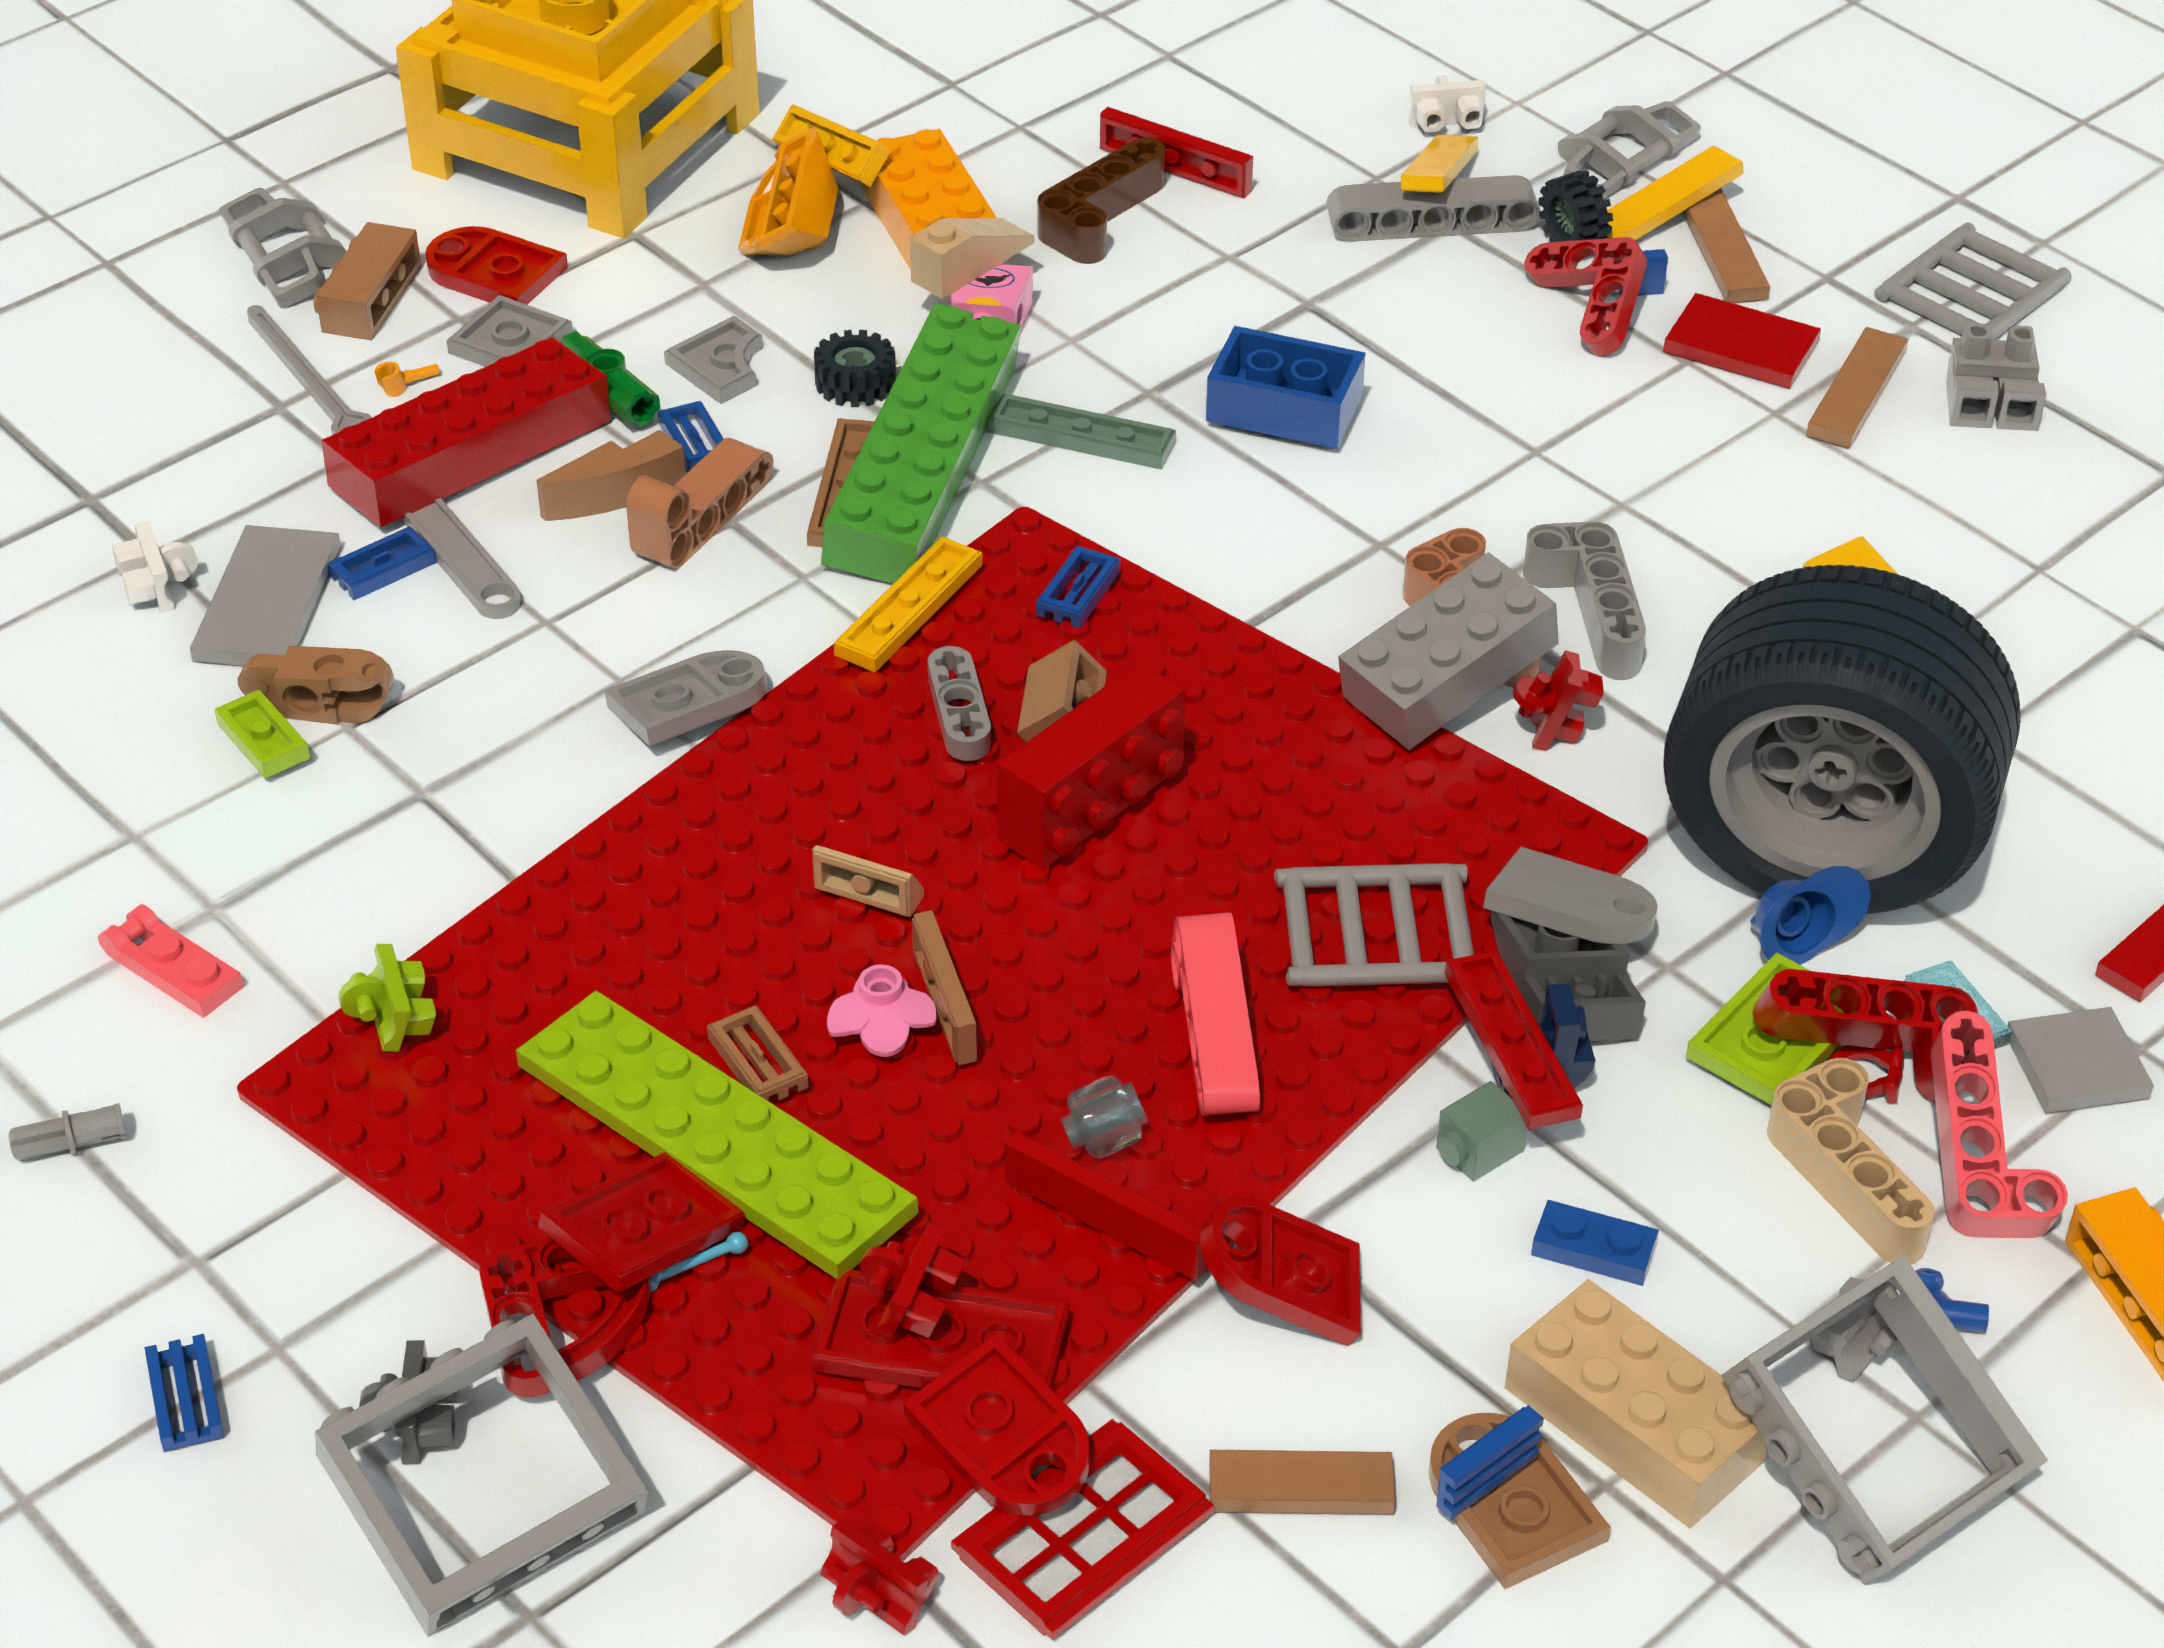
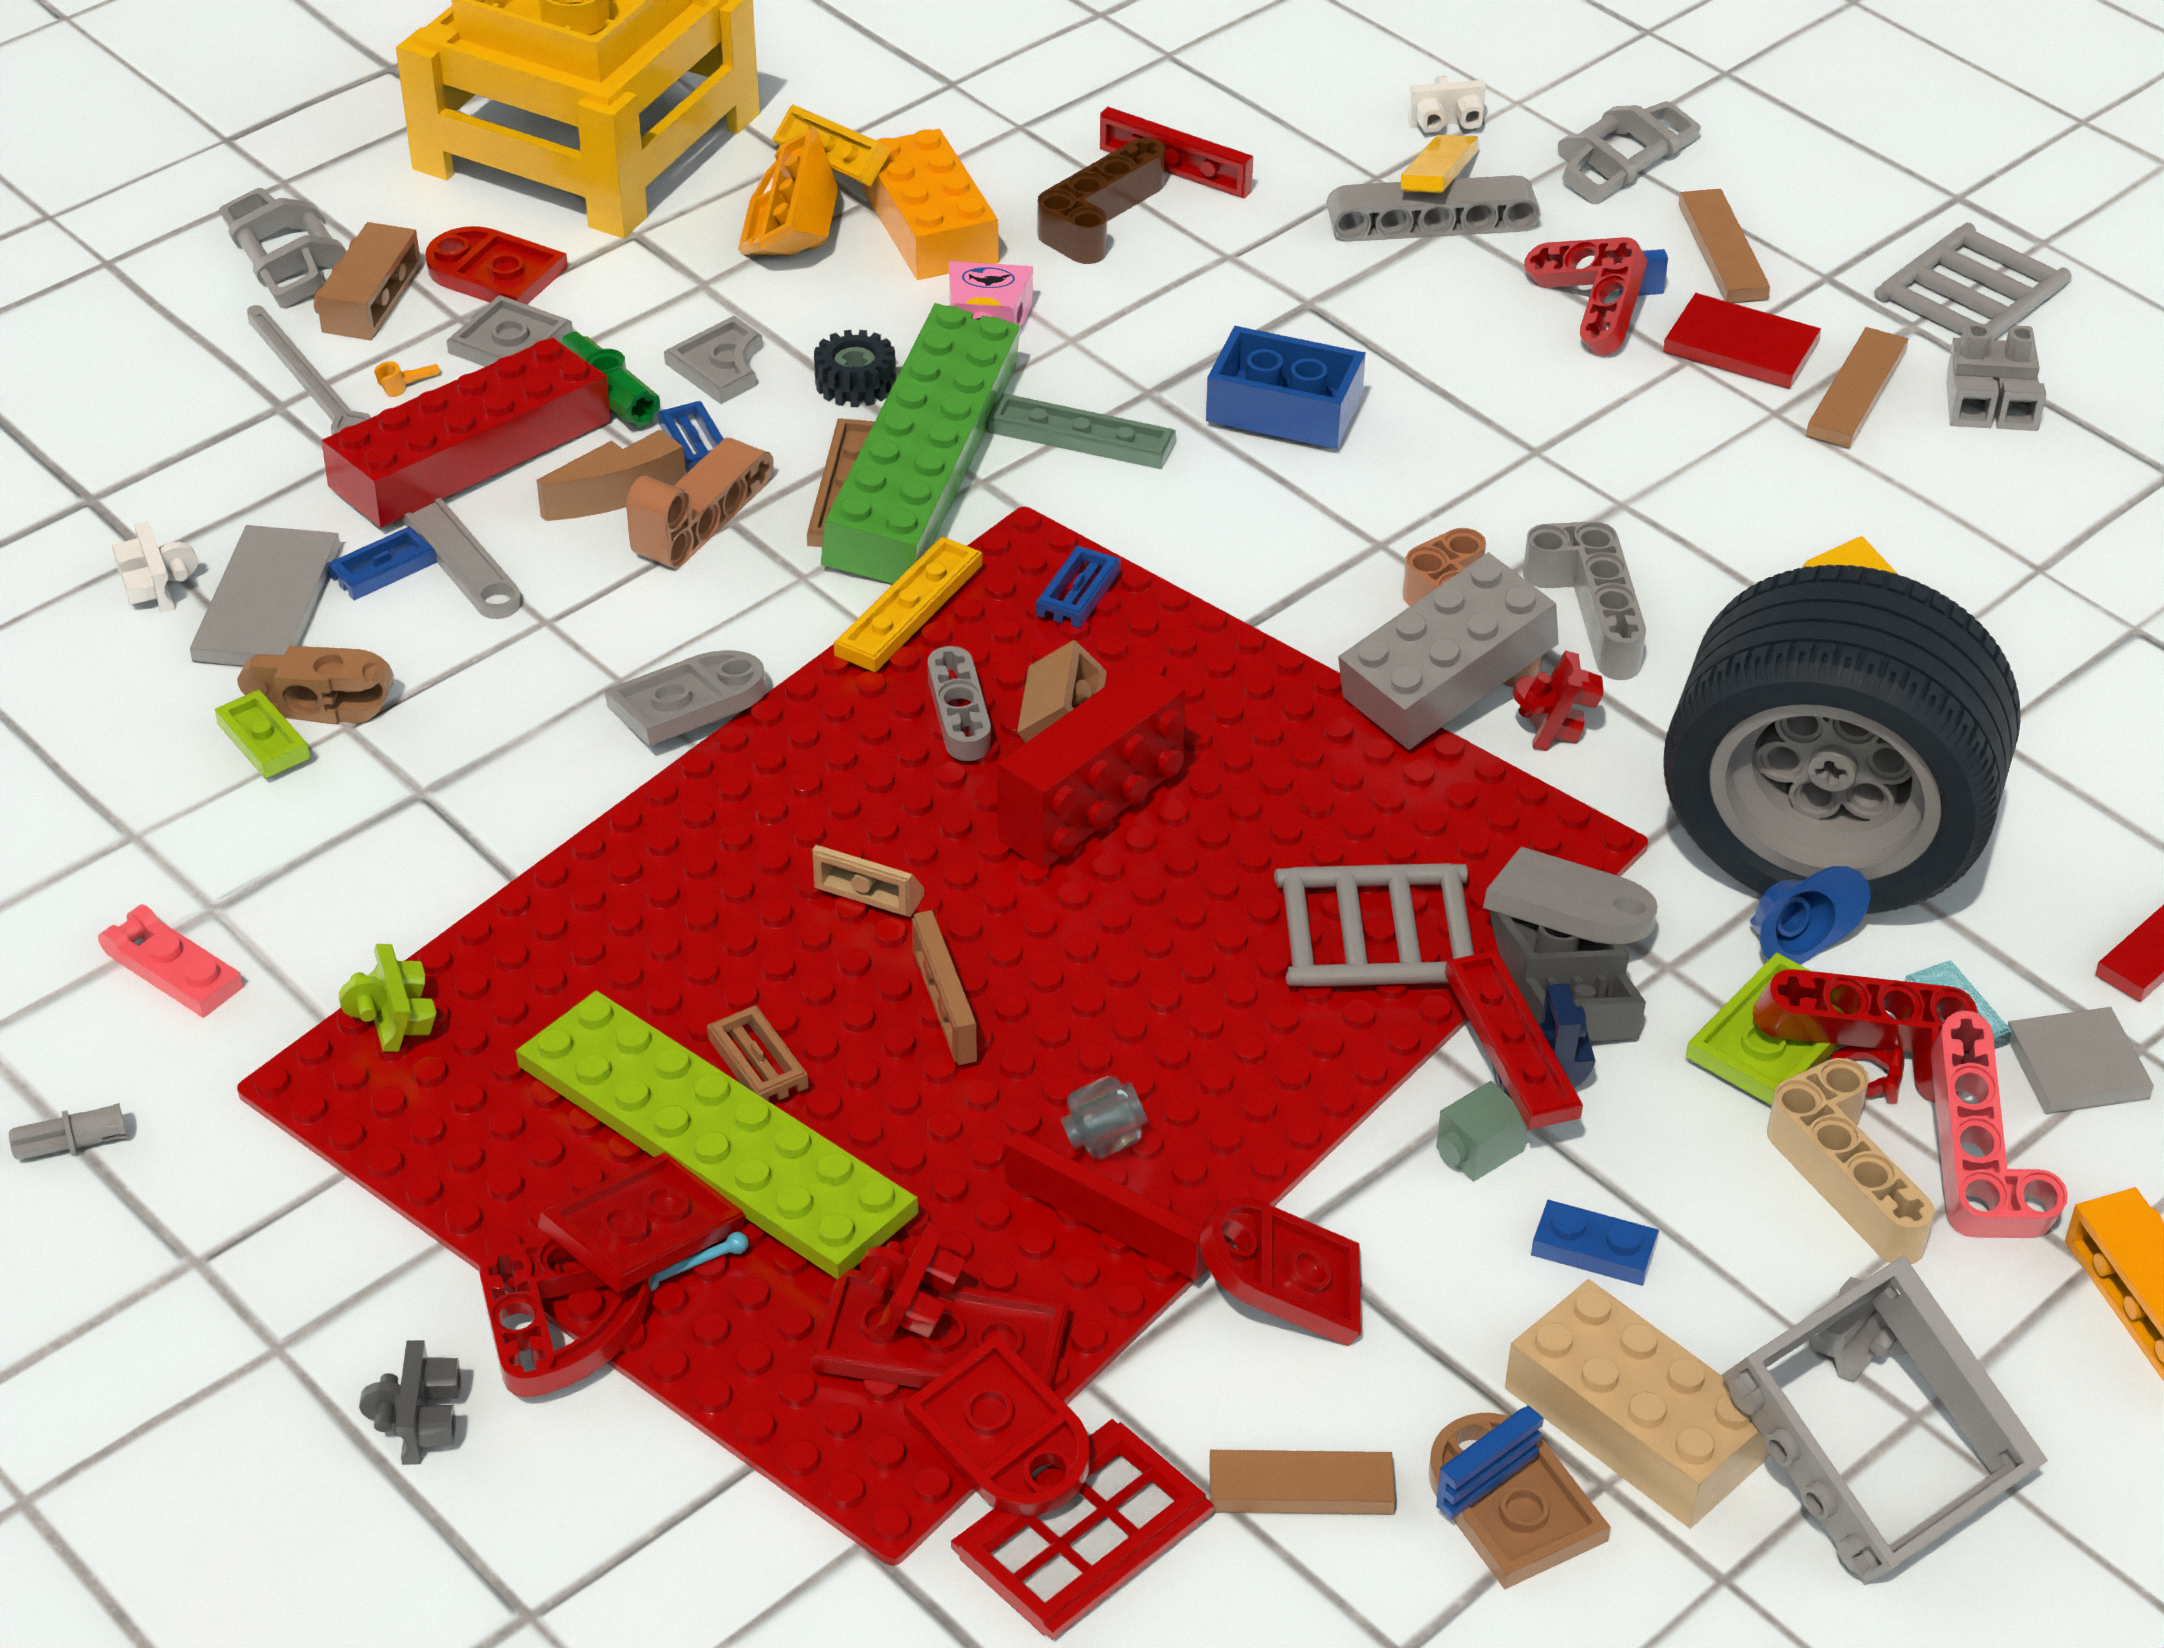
blue tile [144,1333,224,1452] -> none
light grey window [315,1314,648,1637] -> none
red hips [820,1519,938,1636] -> none
bright pink plate [827,965,937,1057] -> none
tan slope [910,218,1034,299] -> none
coral beam [1171,912,1260,1116] -> none
black bush [1538,170,1613,242] -> none
yellow tile [1607,145,1744,240] -> none
blue arm [1916,1268,1989,1333] -> none

